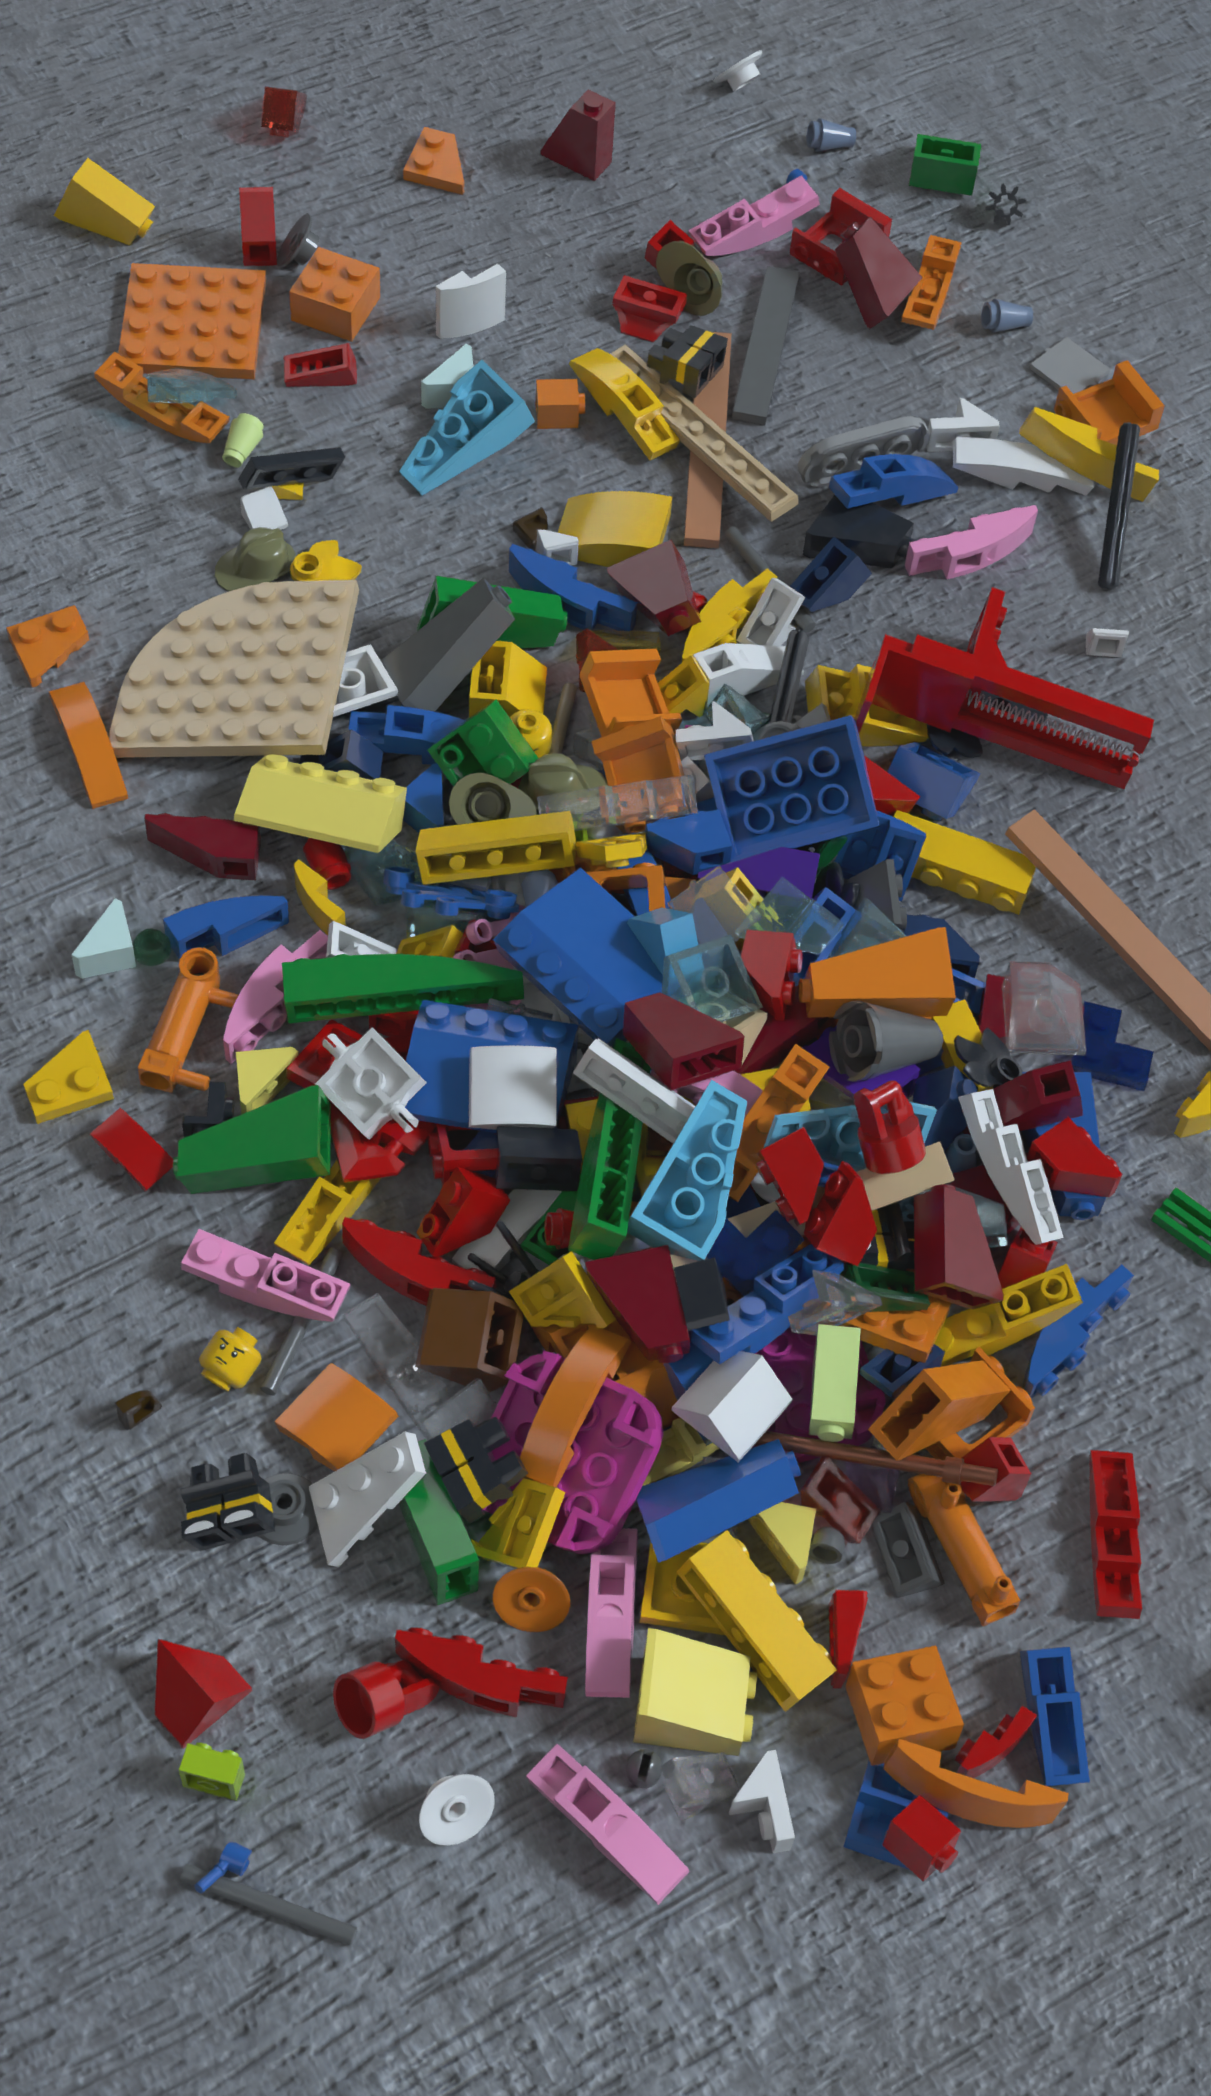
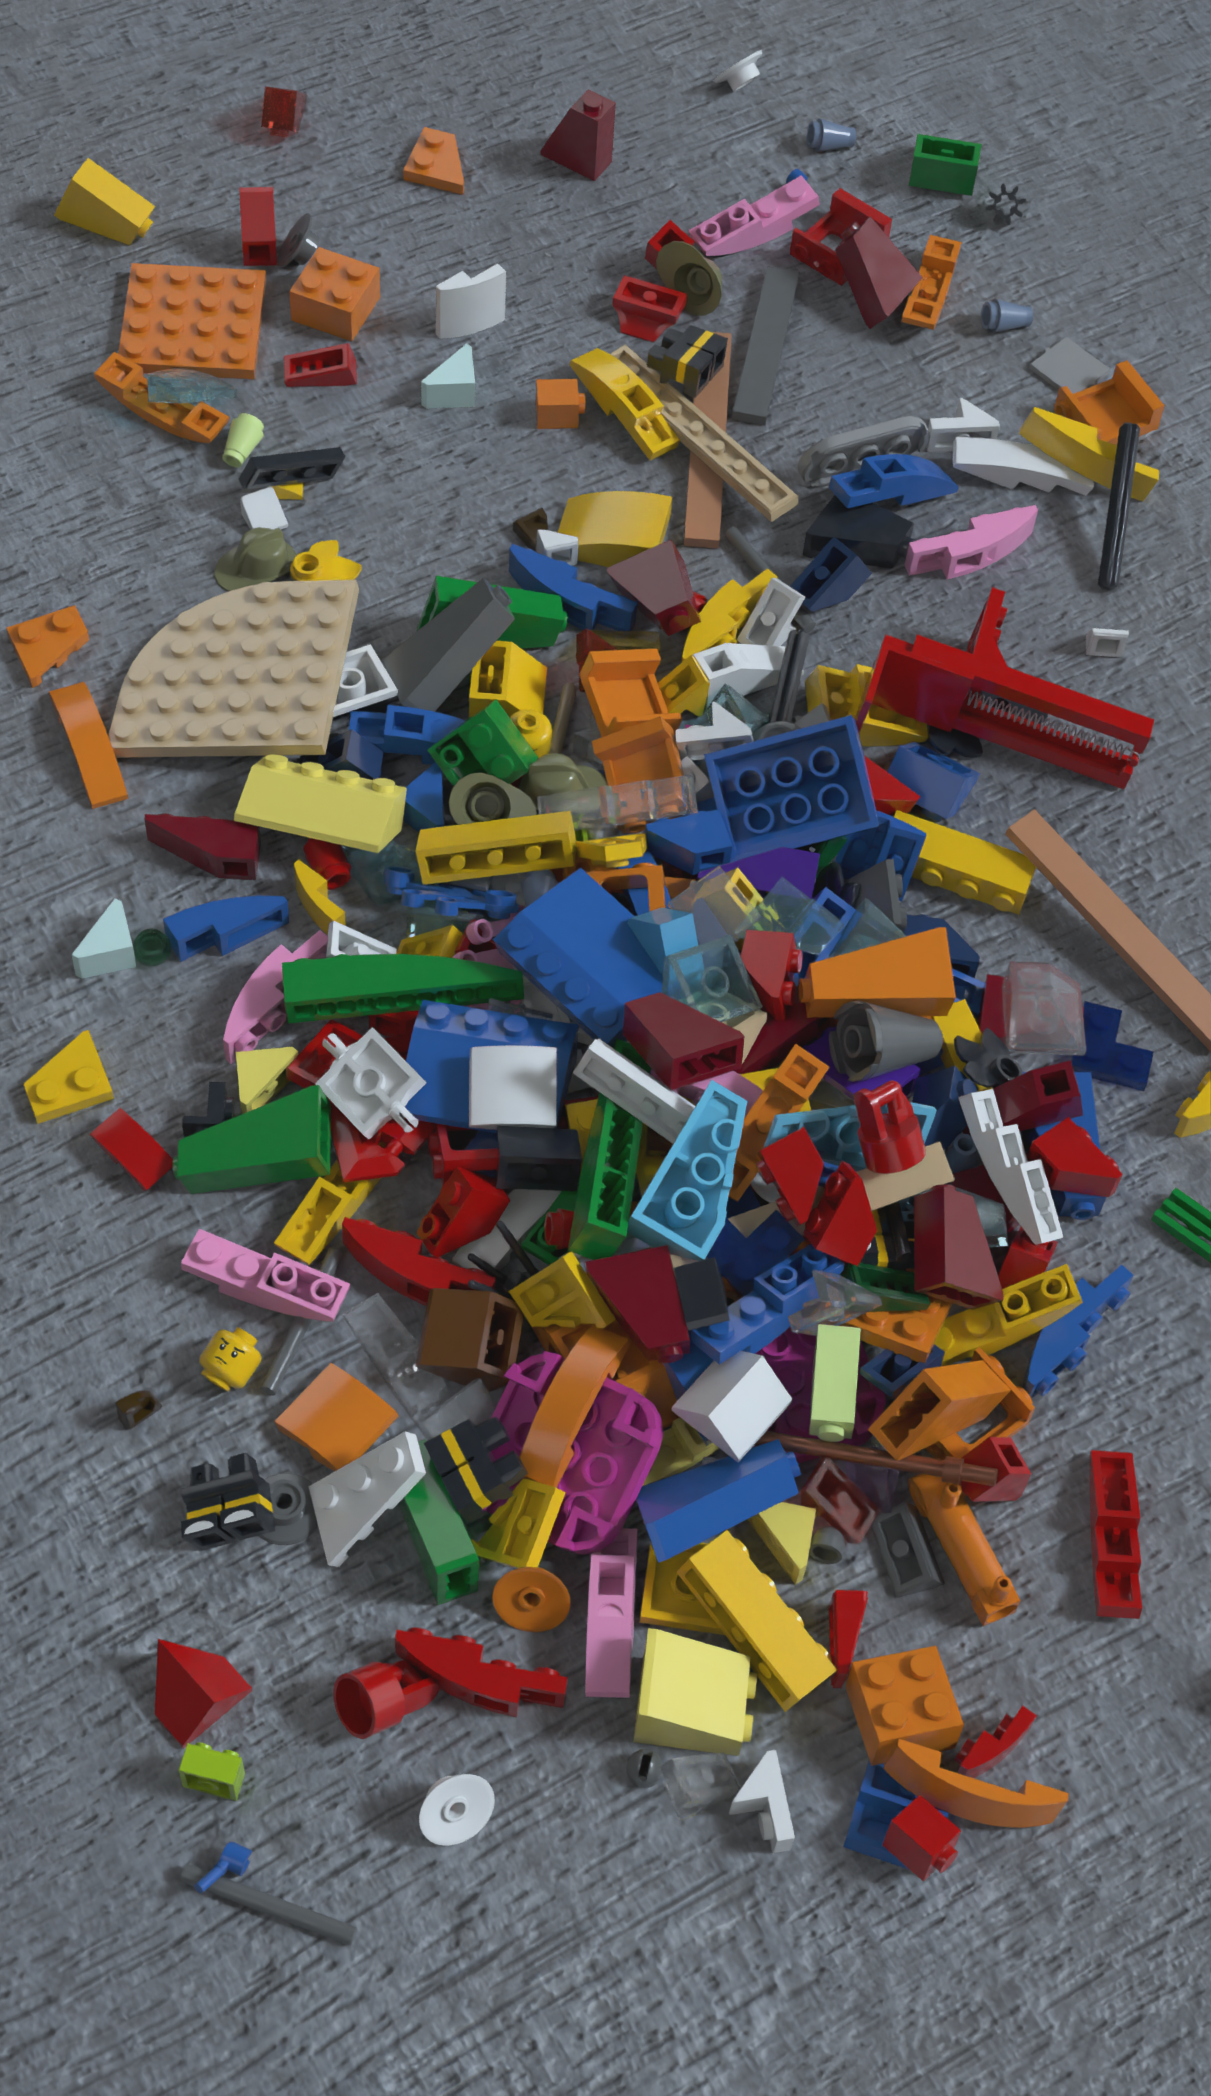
orange piece [138,947,239,1093] -> none
medium azure wedge [399,360,535,496] -> none
bright pink slope [526,1744,690,1905] -> none
blue slope [1020,1647,1090,1786] -> none

